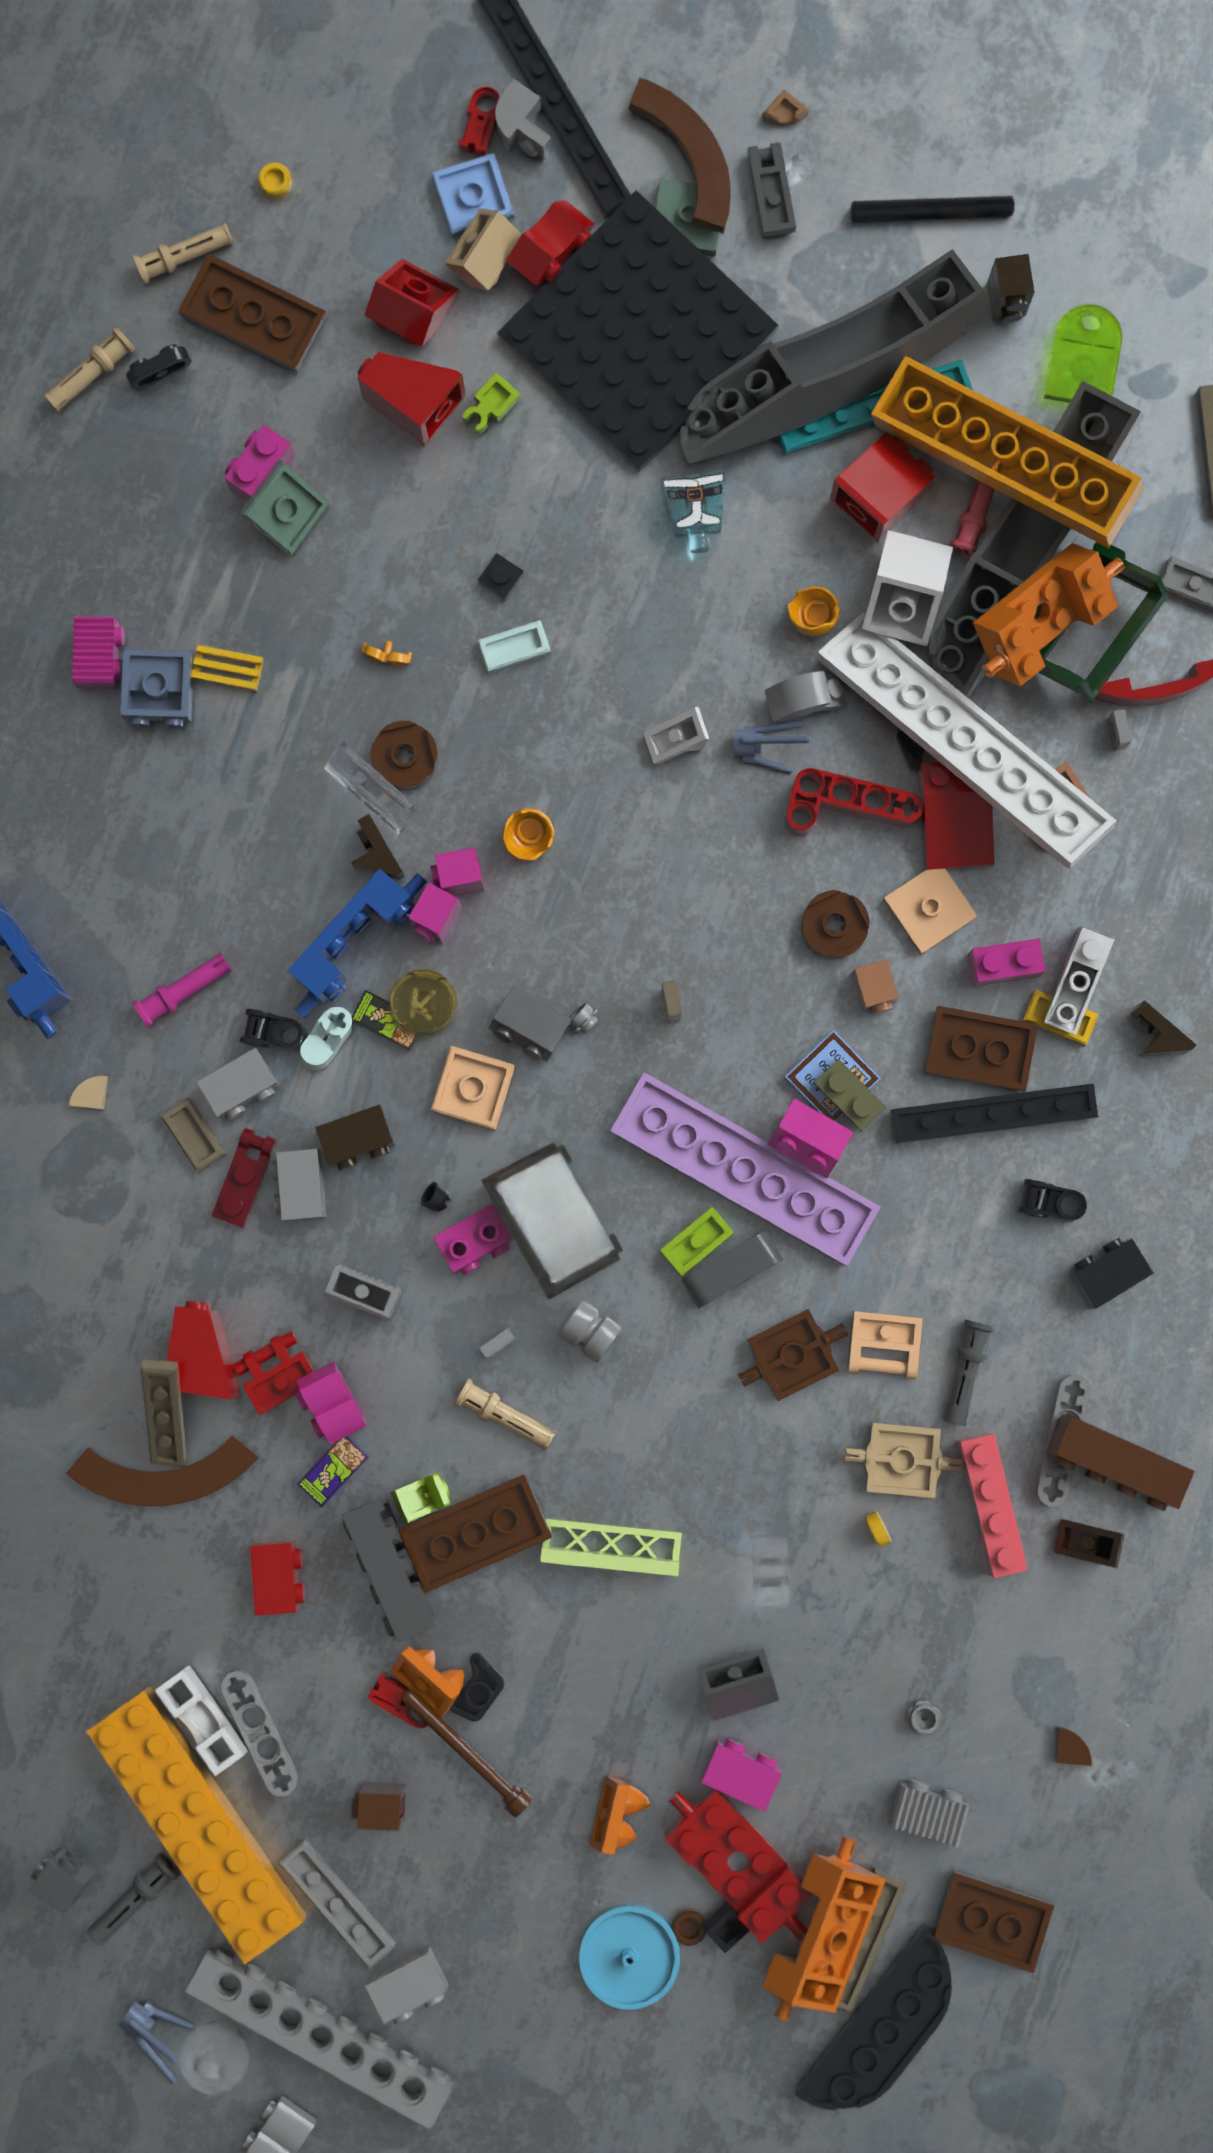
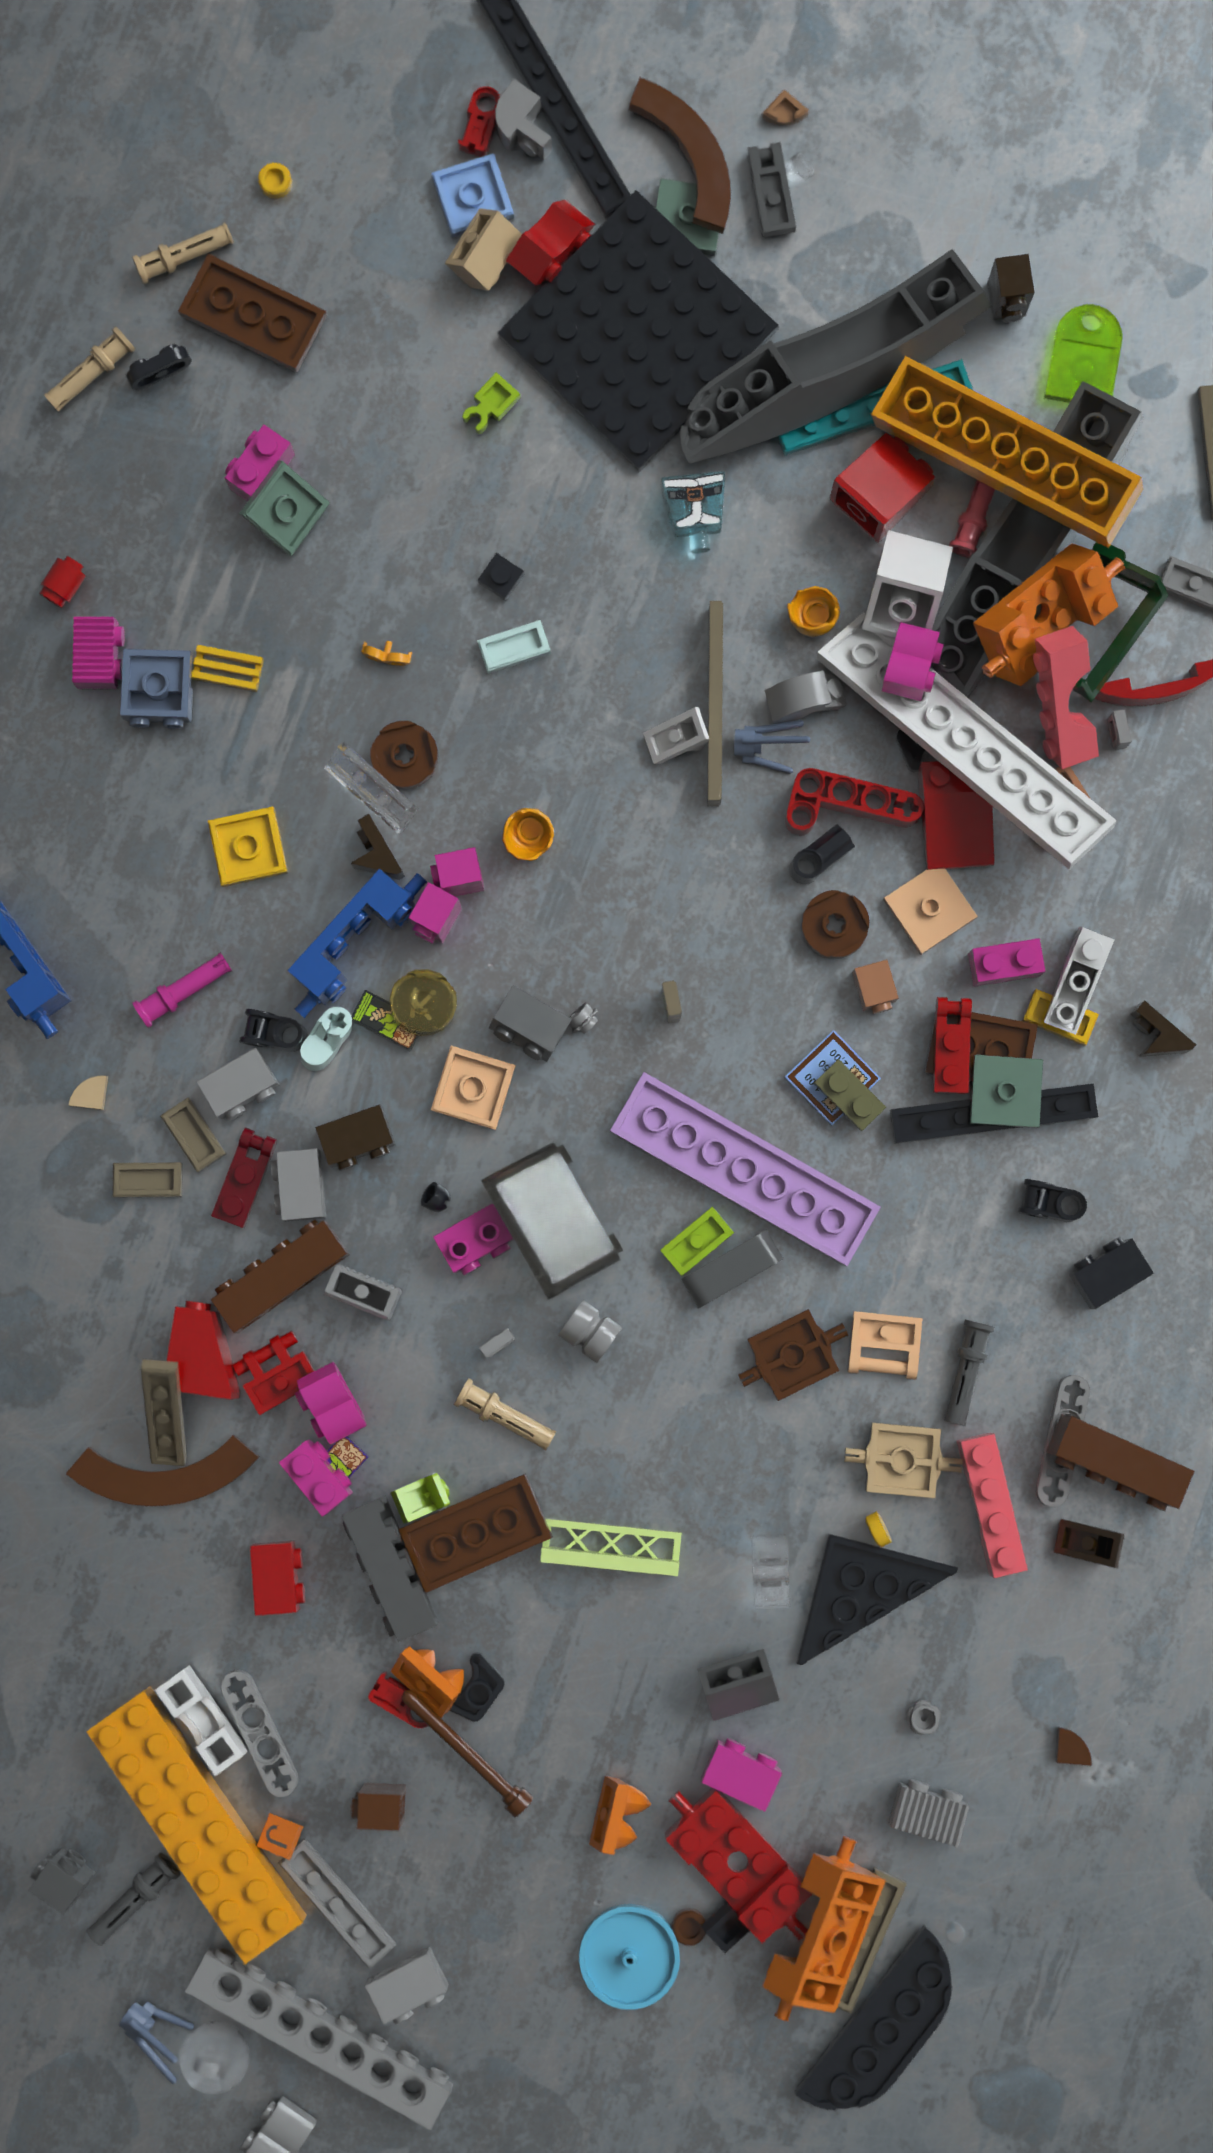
red slope [357,352,466,447] -> none
red slope [364,259,459,346] -> none
dark pink brick [768,1098,853,1178] -> none
black axle [850,196,1015,221] -> none
reddish brown plate [933,1870,1054,1973] -> none
none -> red brick [39,556,86,608]
none -> dark tan tile [113,1162,182,1198]
none -> yellow tile [207,806,288,887]
none -> reddish brown brick [210,1219,350,1333]
none -> orange tile [257,1813,304,1860]
none -> dark pink brick [279,1439,353,1517]
none -> dark tan tile [707,601,723,806]
none -> black piece [789,824,855,884]
none -> black tile [796,1533,958,1665]
none -> dark pink brick [882,622,944,701]
none -> red plate [933,997,972,1094]
none -> sand green plate [970,1055,1043,1128]
none -> coral arch [1033,626,1099,769]

